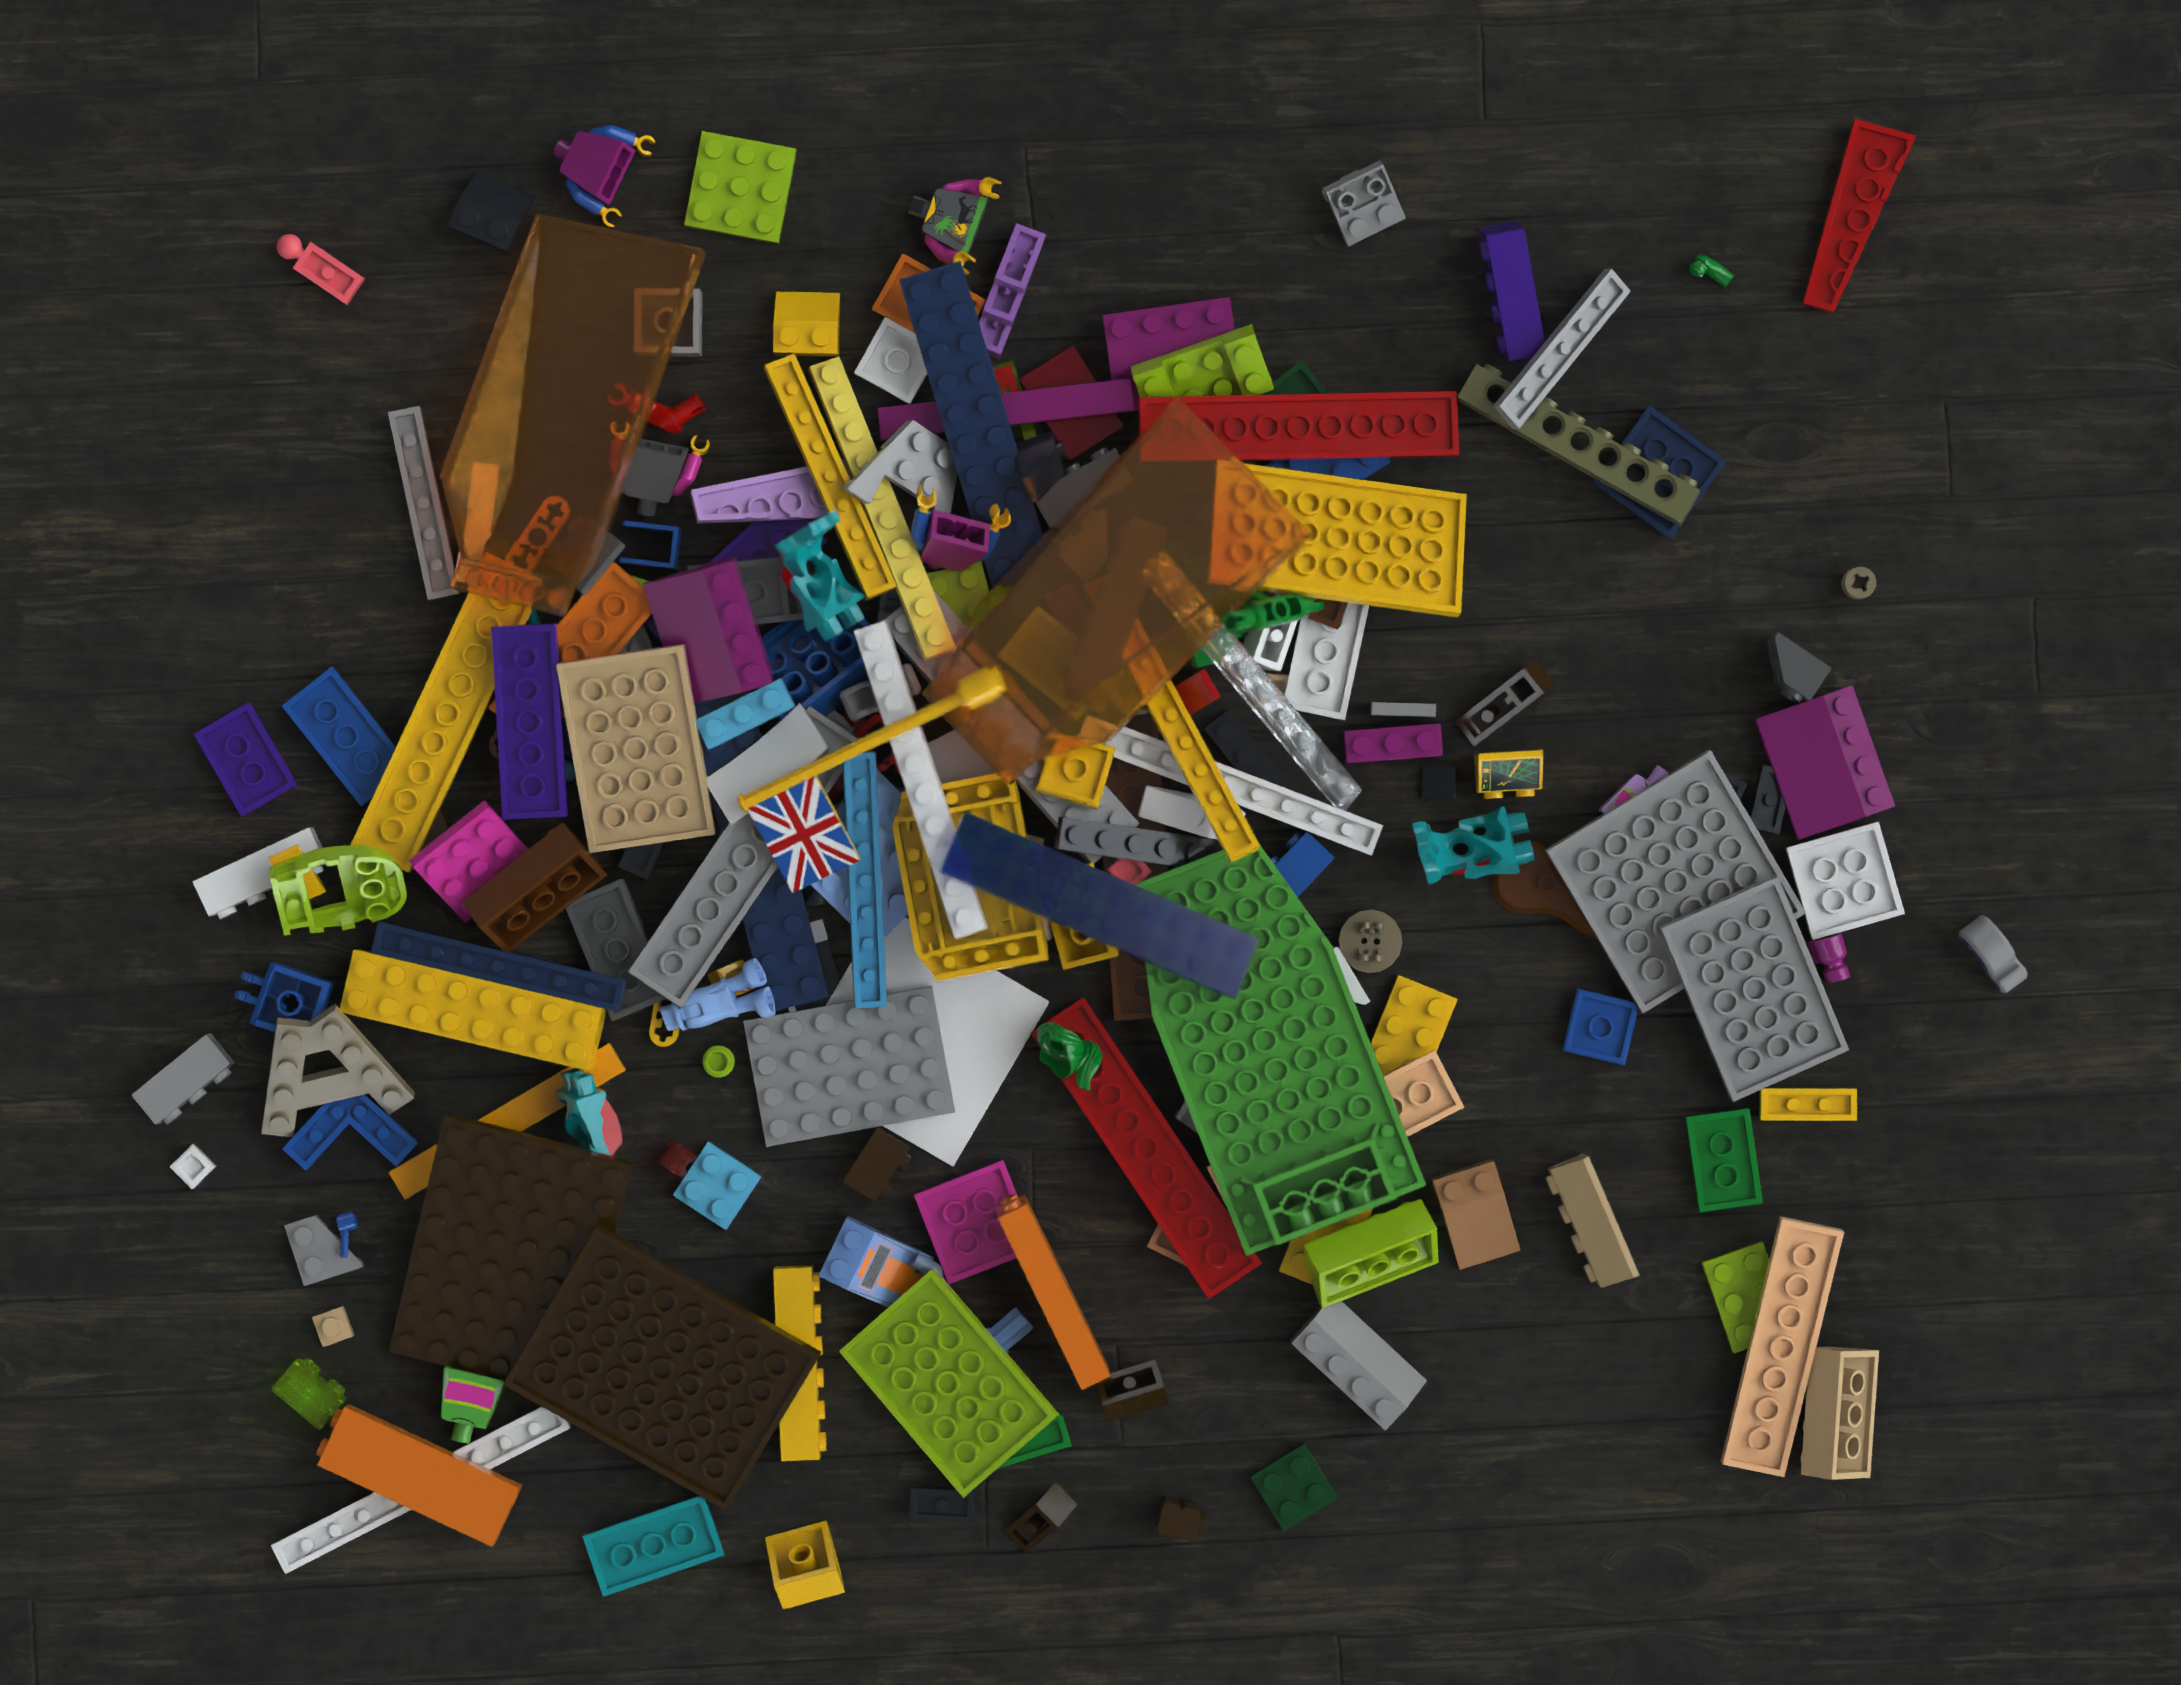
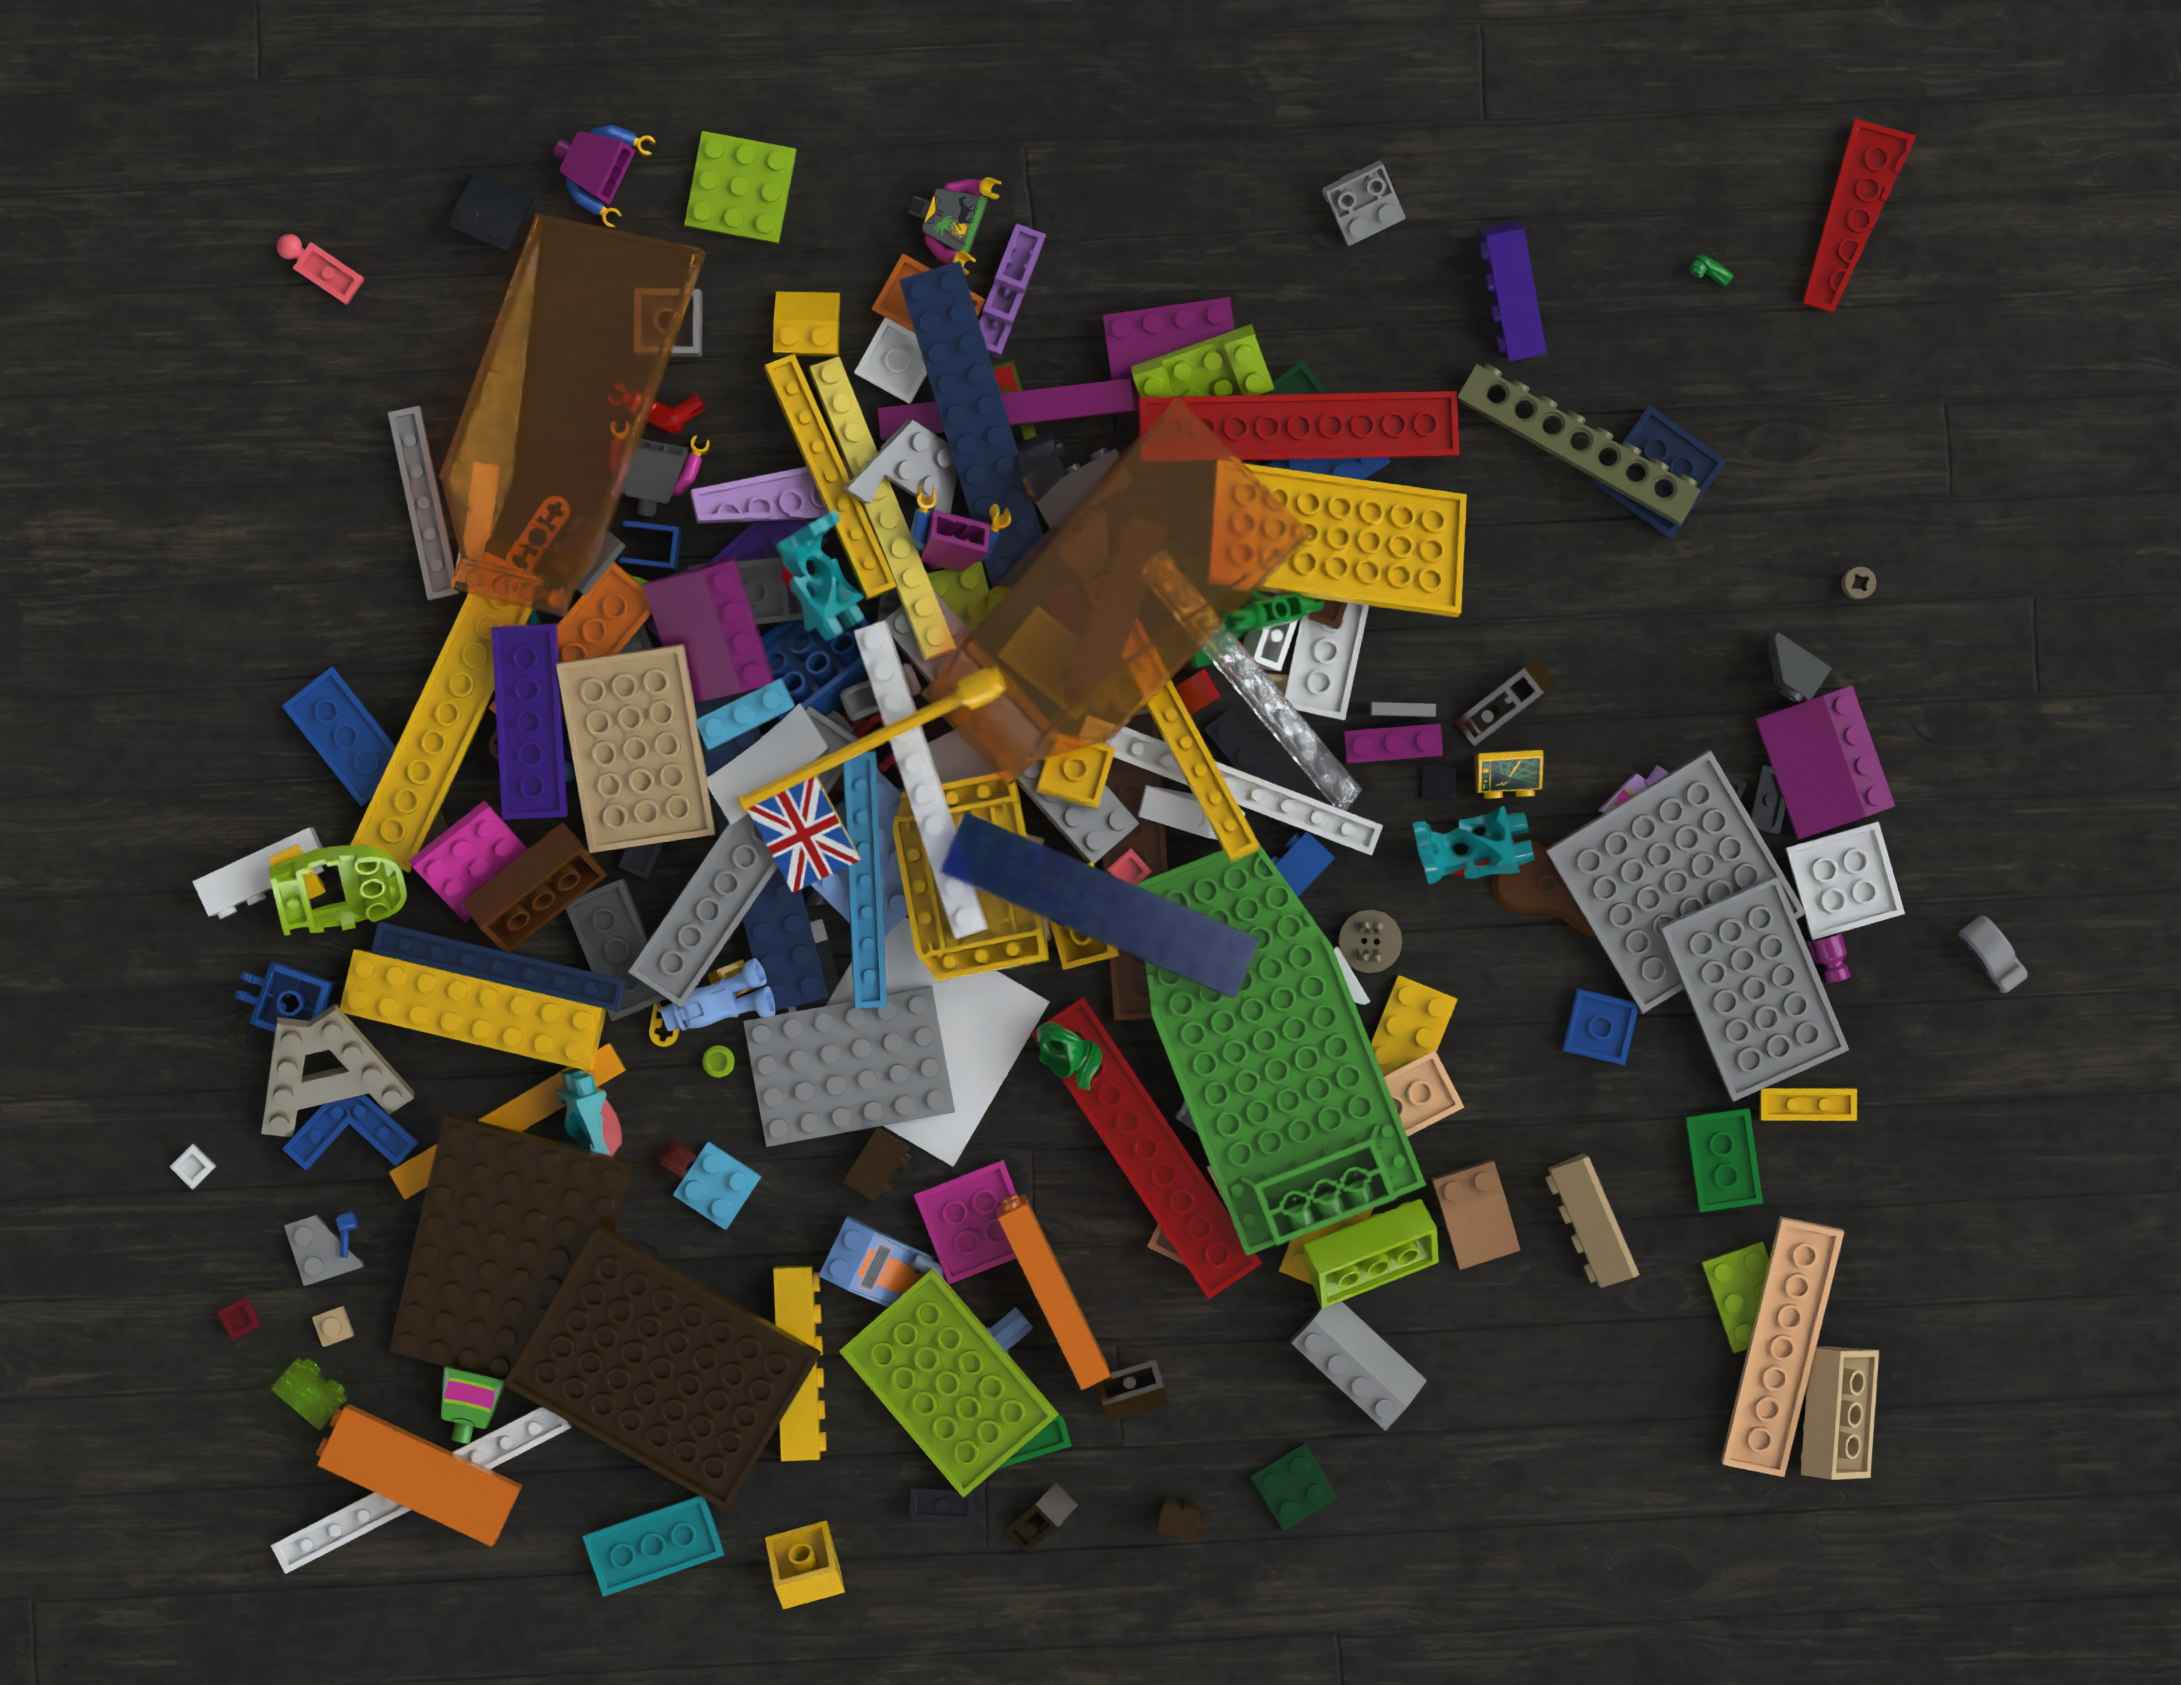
light grey brick [132,1033,235,1125] -> none
dark purple plate [194,702,298,817] -> none
dark red tile [1019,345,1124,461] -> none
plate [1054,817,1223,867] -> none
light grey plate [1493,269,1631,429] -> none
none -> dark red plate [217,1296,262,1340]

